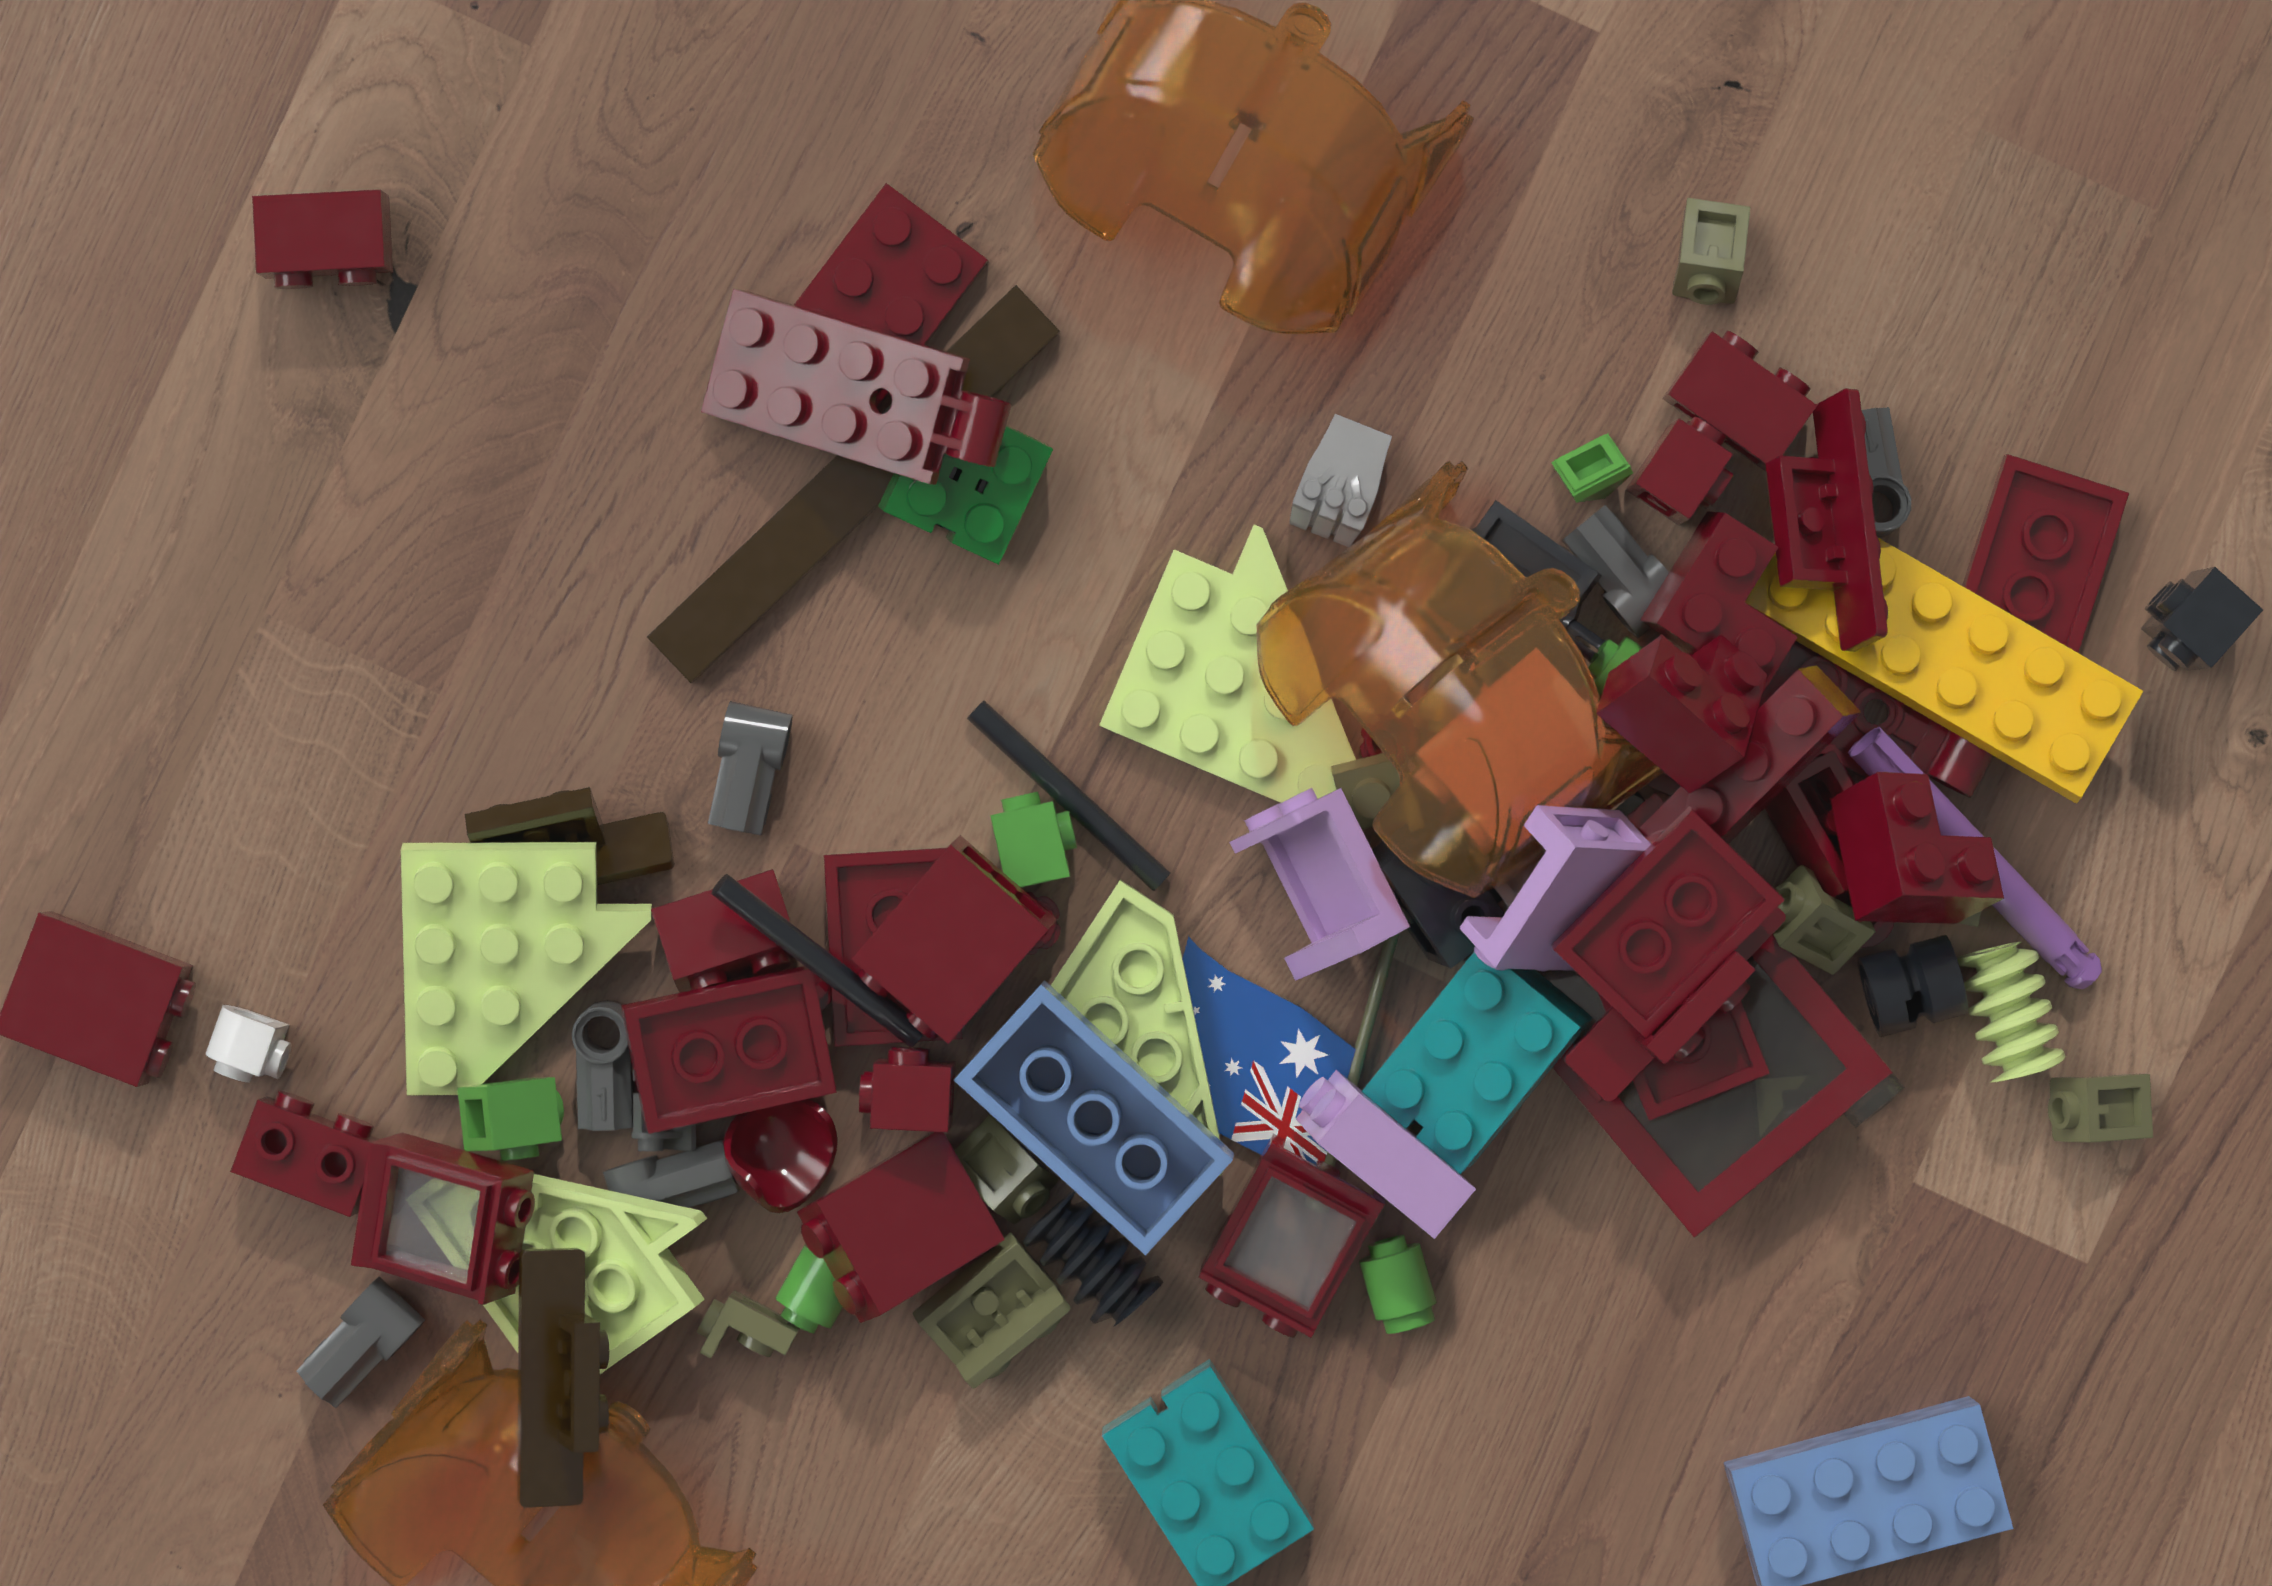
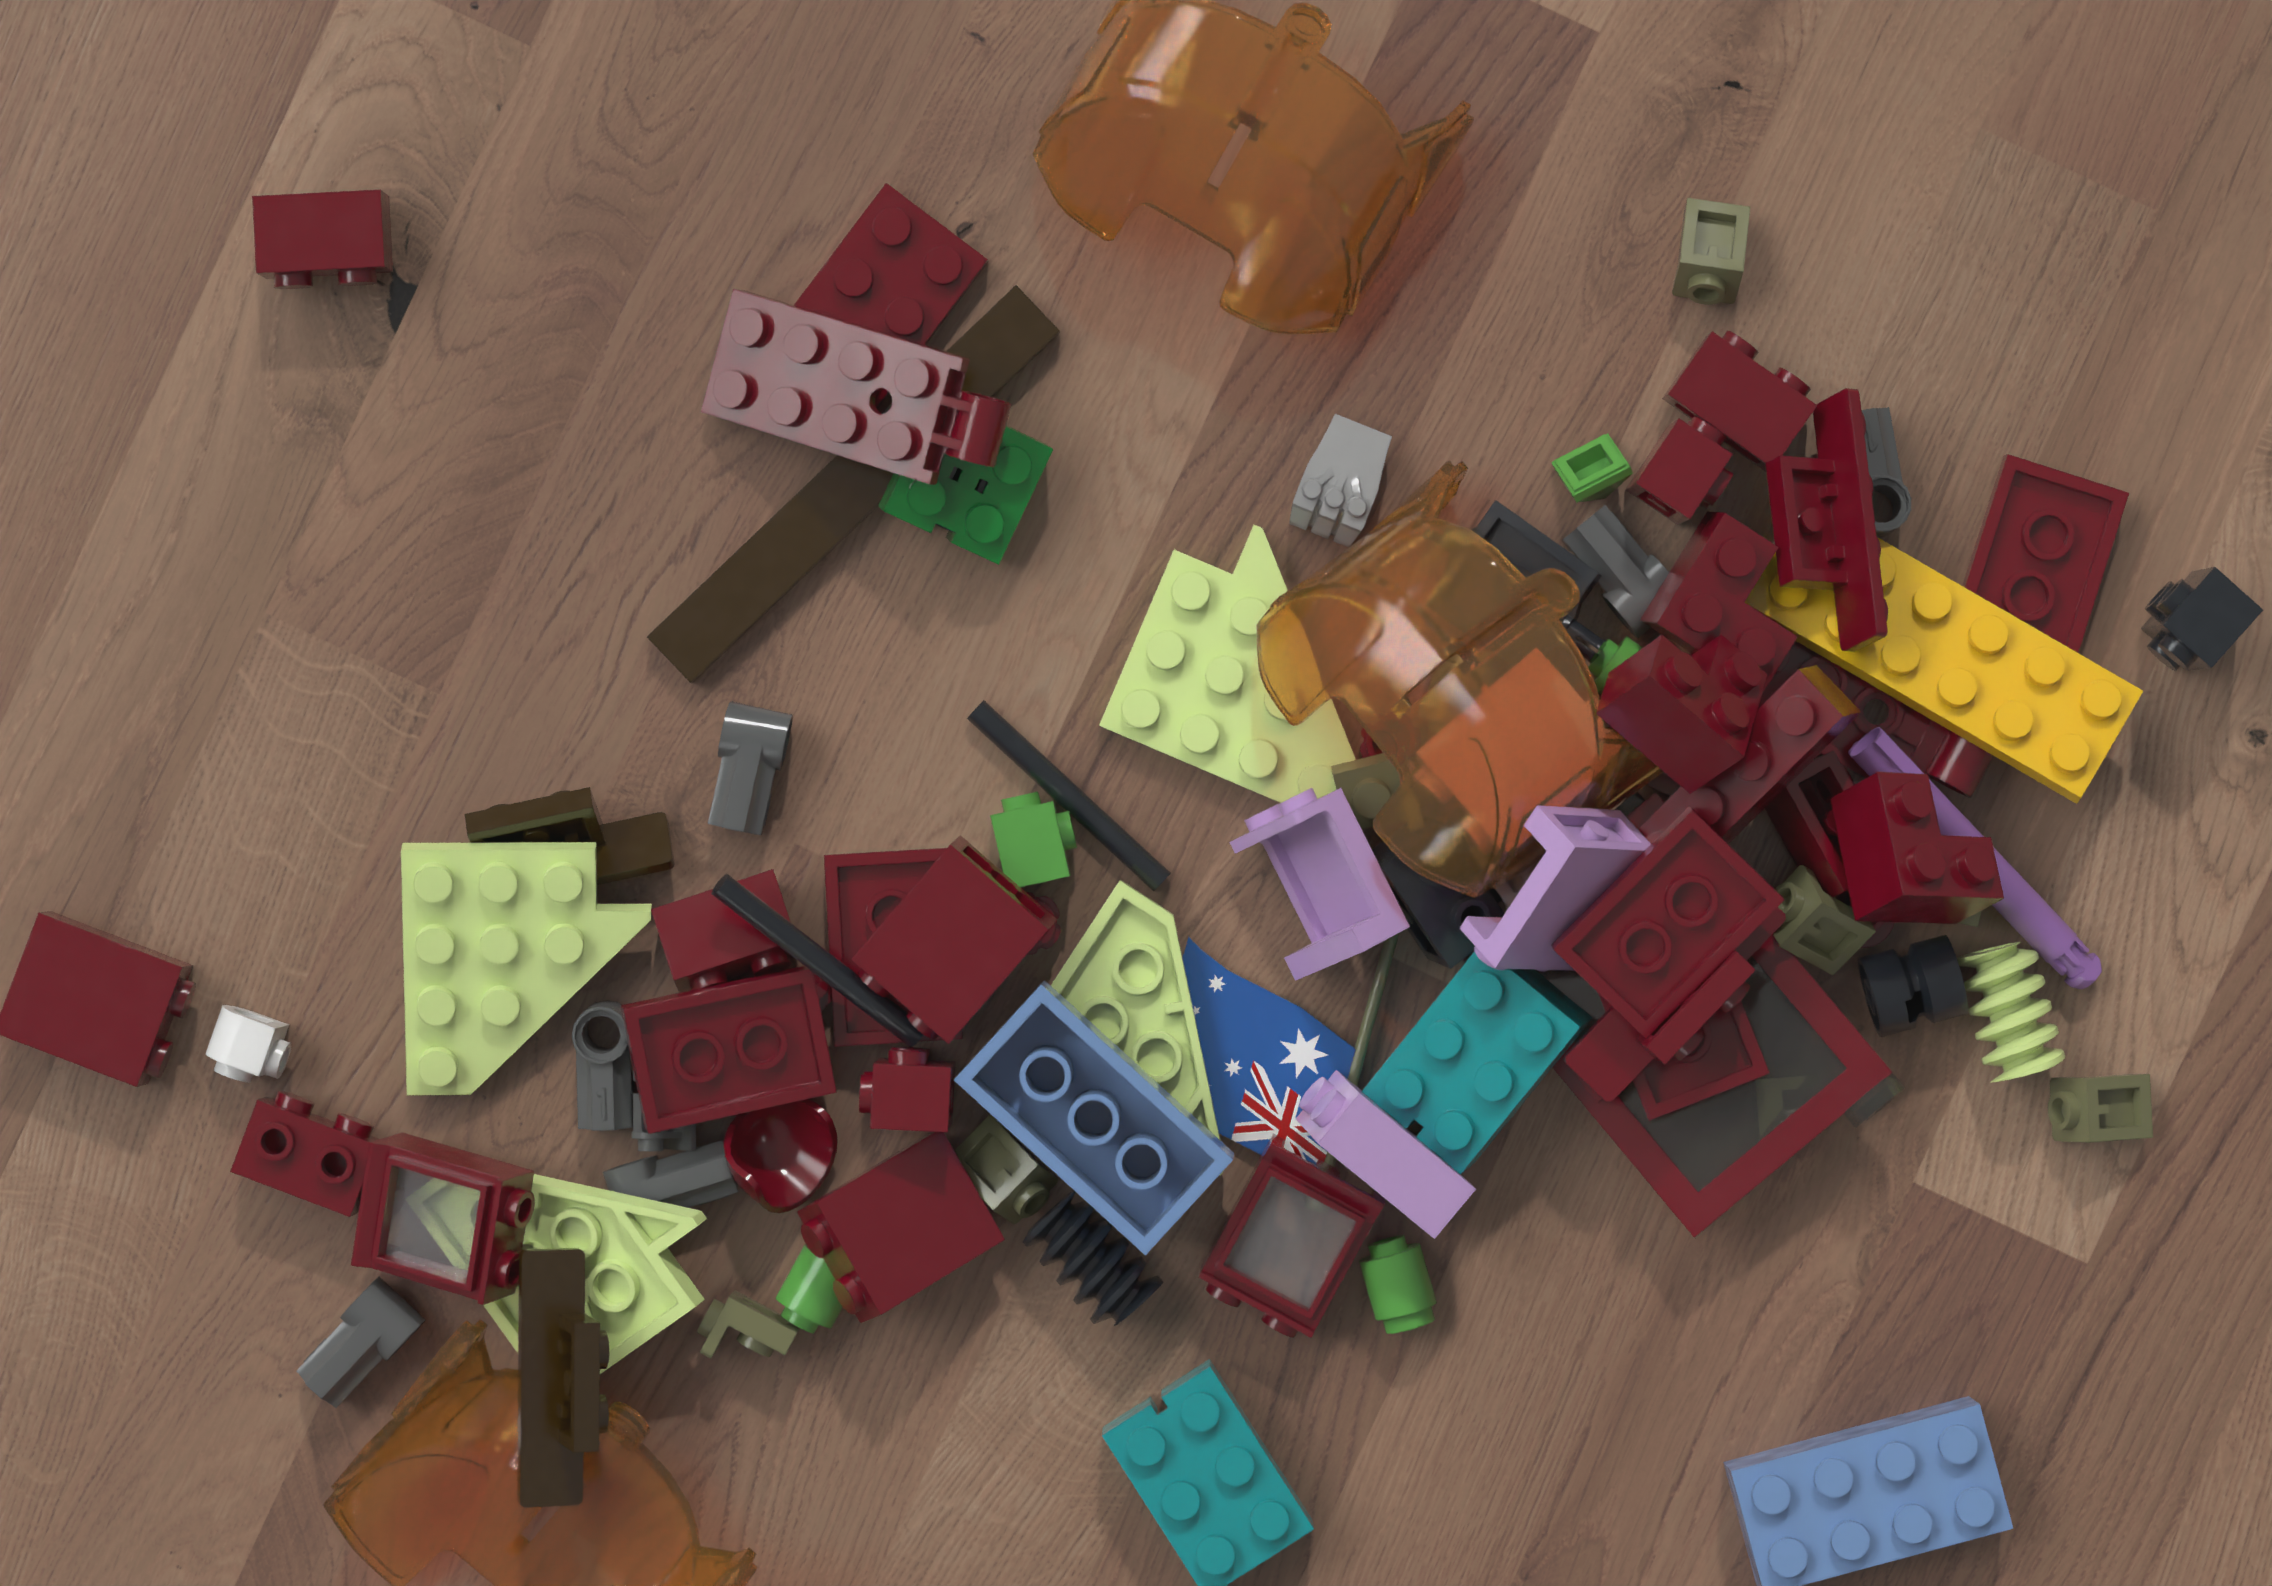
bright green brick [457,1077,564,1160] -> none
olive bracket [912,1232,1071,1389] -> none

